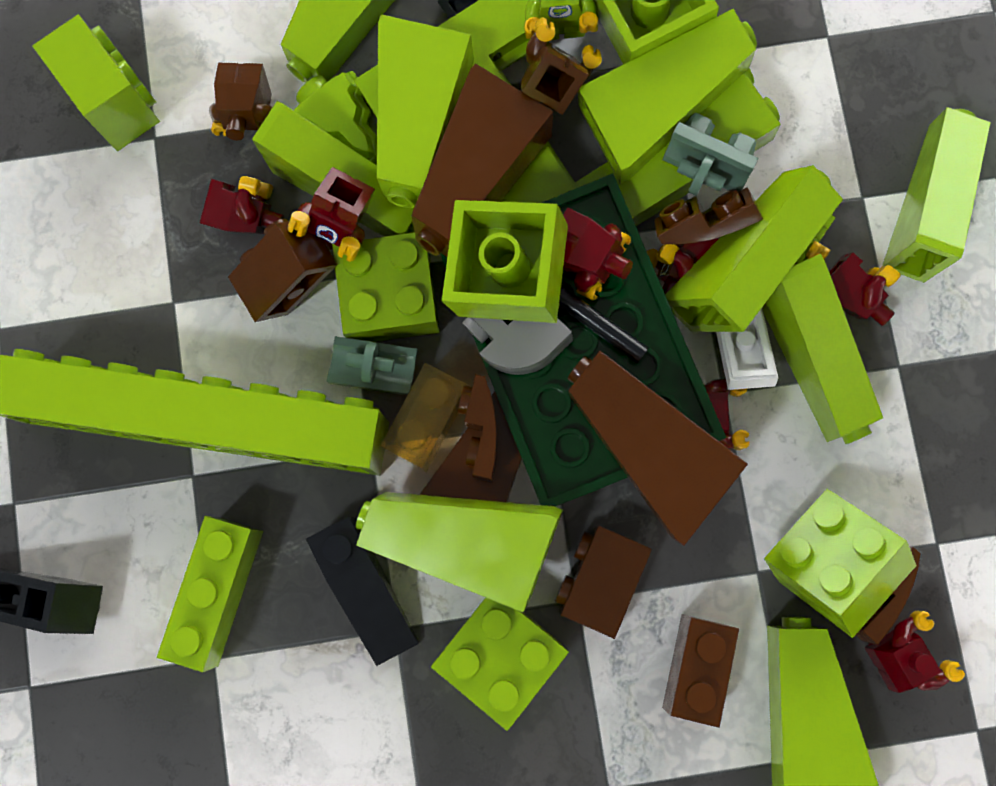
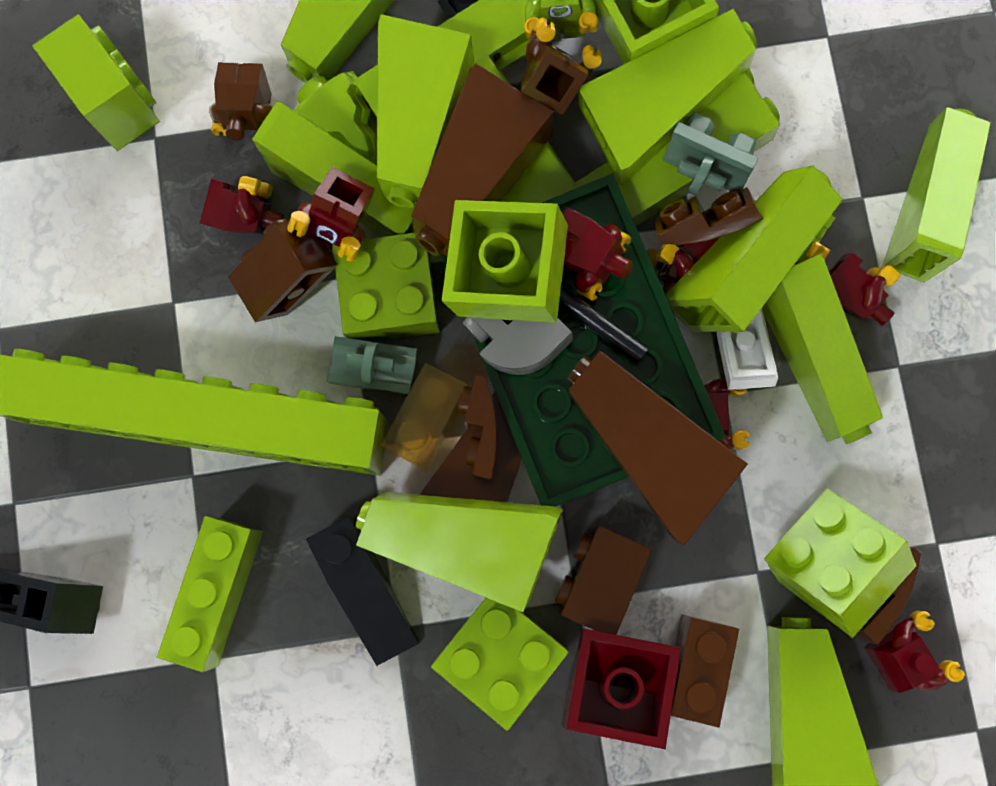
none -> dark red slope [561,628,681,750]

